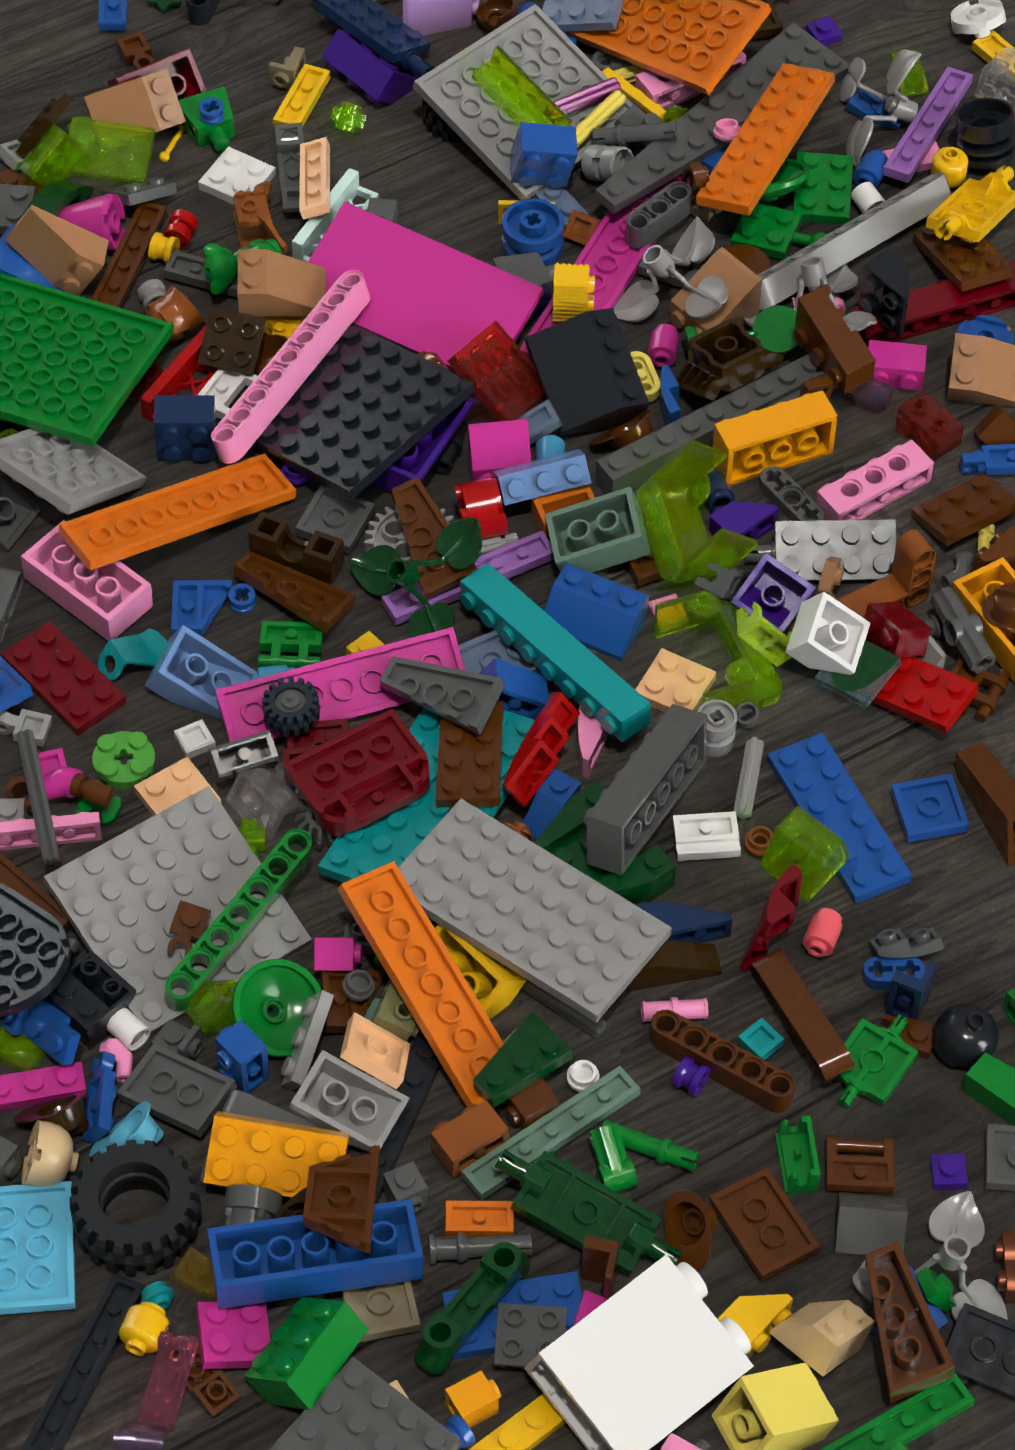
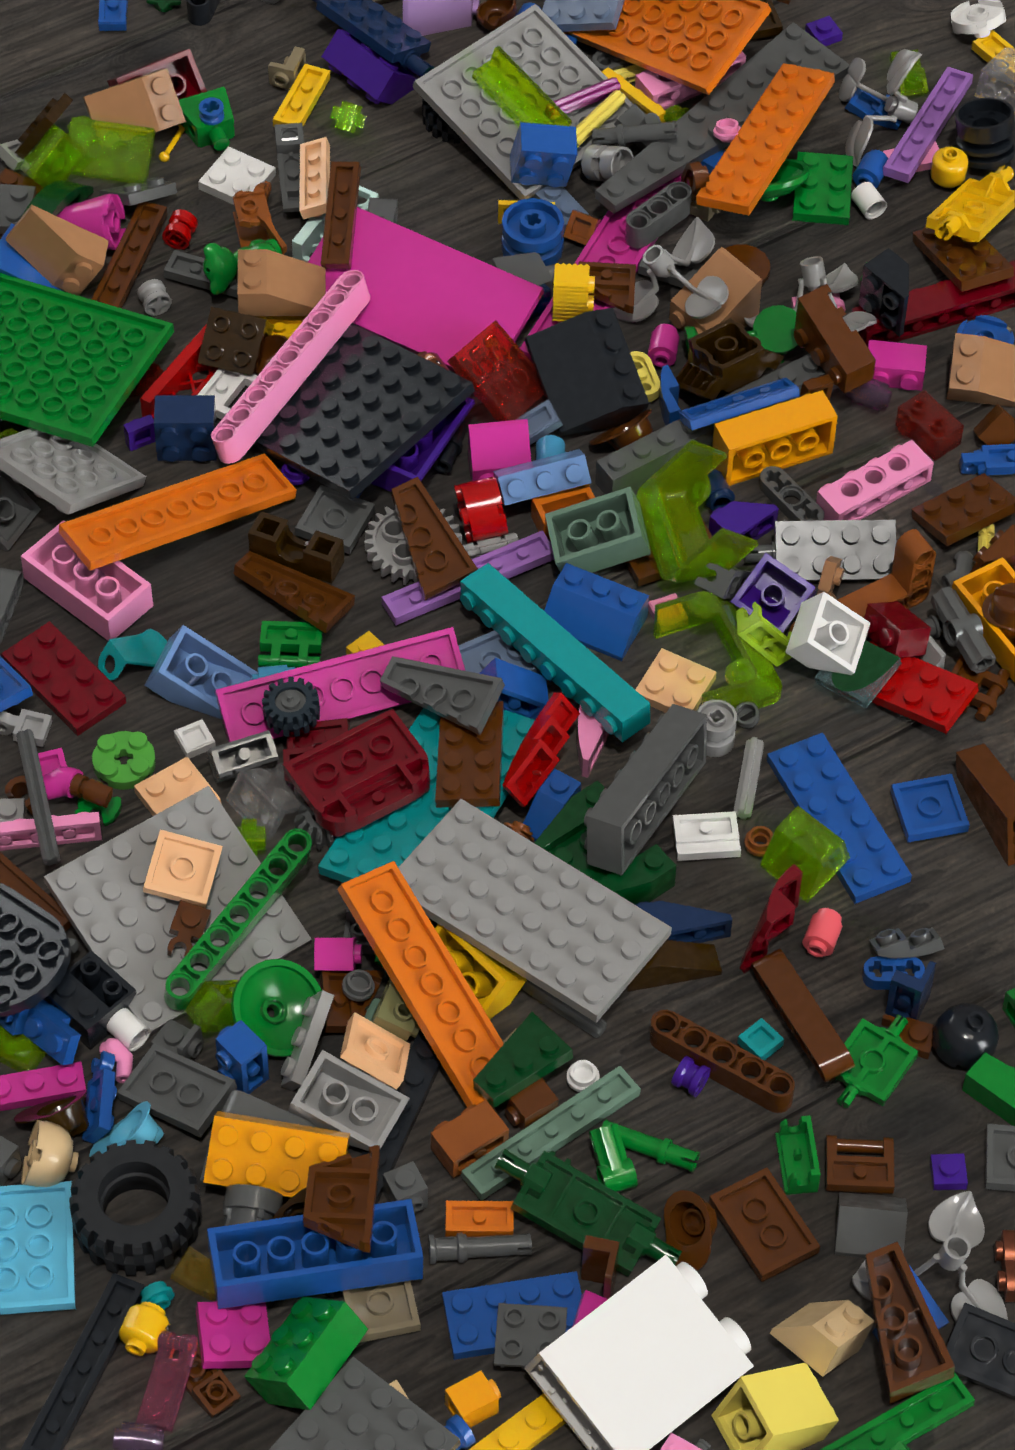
reddish brown plate [116,31,154,70] -> none
dark orange helmet [146,285,207,345] -> none
yellow wheel [148,232,180,264] -> none
blue wing [171,580,232,636] -> none
blue bush [228,583,256,614] -> none
dark green plant [349,517,482,638] -> none
dark green plate [414,1242,530,1374] -> none
bright pink pin [640,997,708,1022] -> none
yellow slope [717,1294,793,1358] -> none
green plate [731,203,827,260] -> none
light grey beam [758,172,952,310] -> none
green plate [916,1267,957,1312] -> none
none -> dark purple plate [123,414,155,452]
none -> light nougat plate [143,829,223,908]
none -> reddish brown plate [321,161,361,269]
none -> reddish brown wing [579,261,636,314]
none -> blue tile [679,377,800,430]

